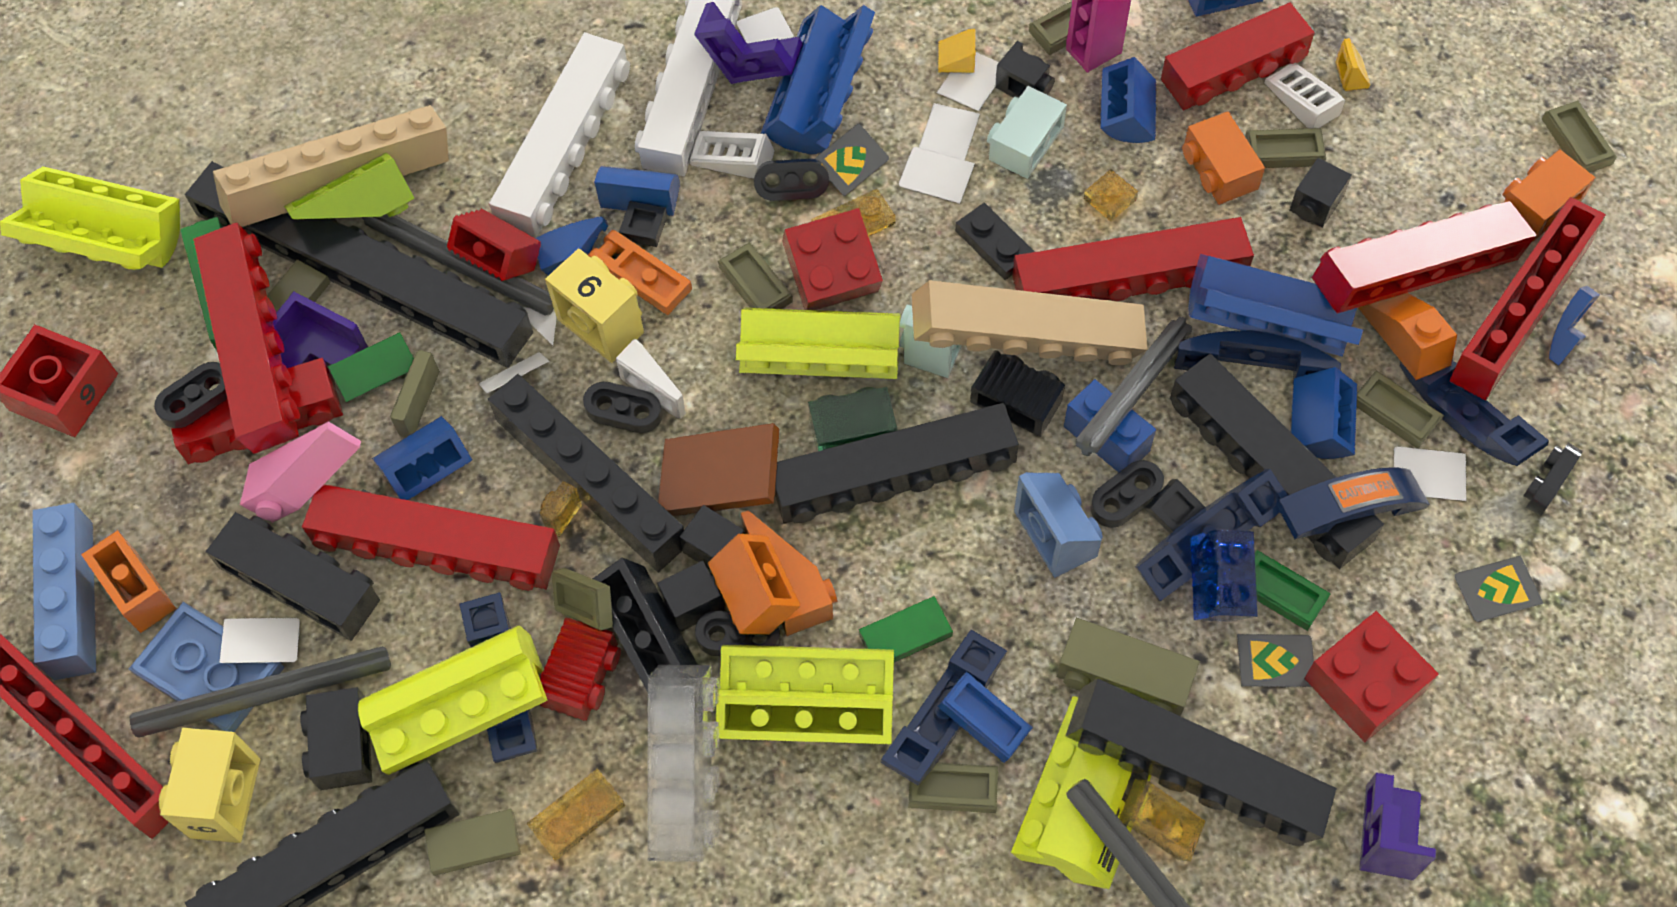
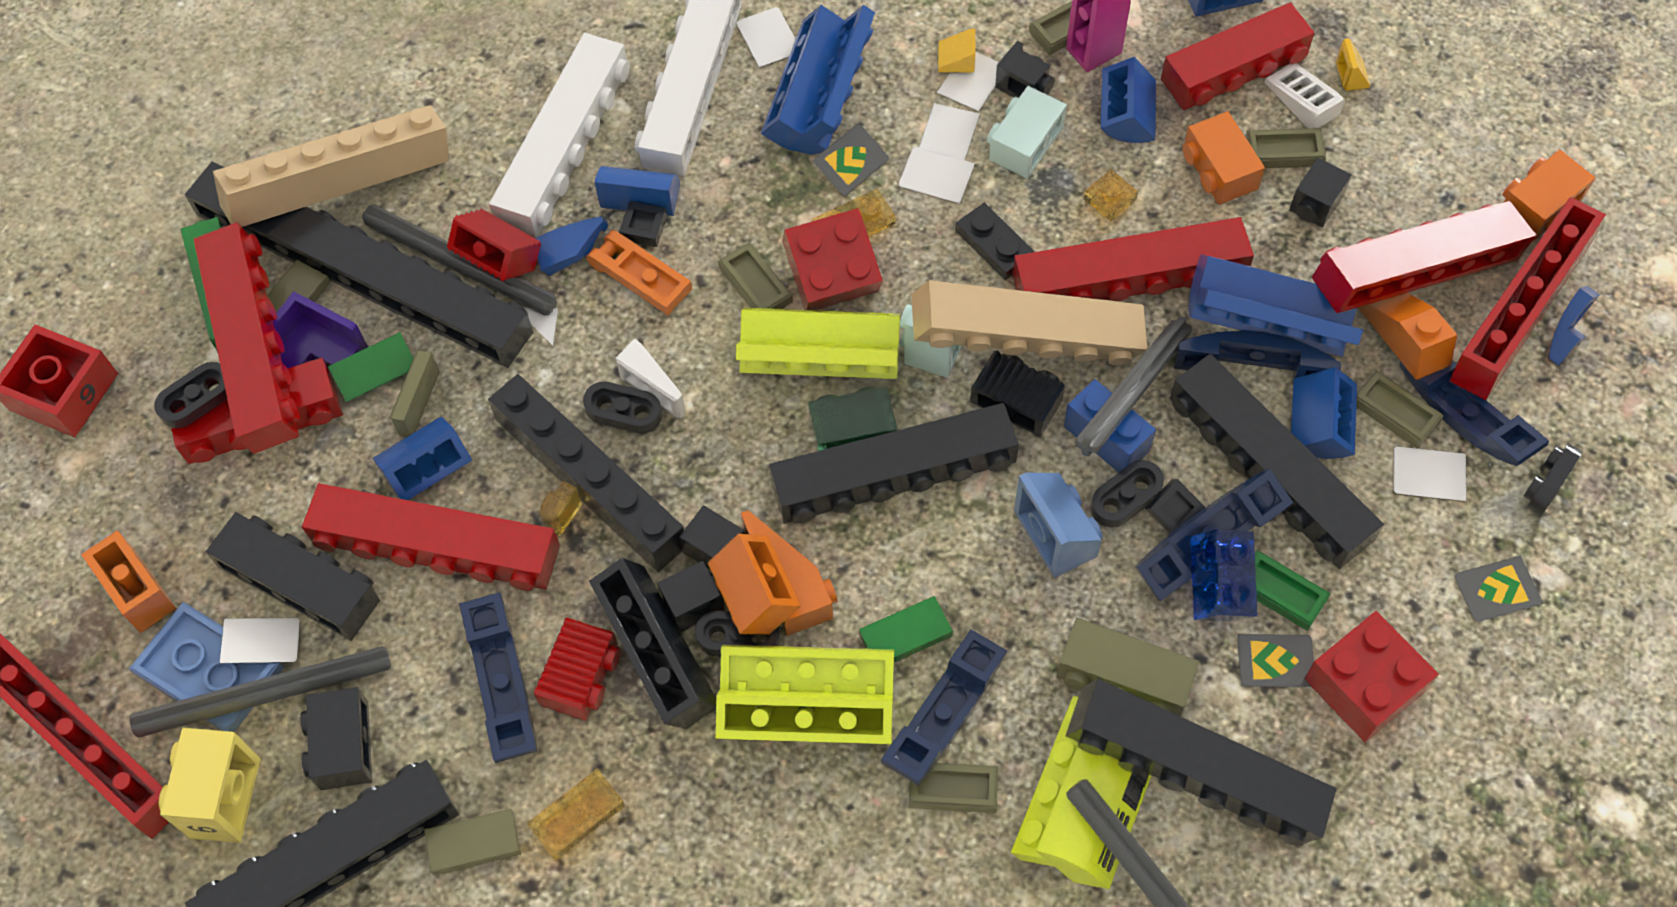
neon yellow brick [0,166,180,270] -> none
medium blue brick [33,503,96,681] -> none
bright pink slope [240,422,361,523] -> none
lime slope [284,153,415,219] -> none
neon yellow brick [358,626,548,775] -> none
white sticker [479,352,549,393] -> none
light yellow brick [545,248,644,363] -> none
olive tile [552,568,613,630] -> none
clear brick [648,665,720,862] -> none
dark orange tile [658,423,780,516] -> none
white slope [689,131,774,178] -> none
dark purple panel [694,2,803,84] -> none
black plate [754,158,829,201] -> none
blue tile [937,672,1033,763] -> none
clear yellow plate [1119,779,1206,862] -> none
dark blue slope [1276,467,1430,539] -> none
dark purple panel [1359,772,1436,880] -> none
olive tile [1542,100,1617,173] -> none

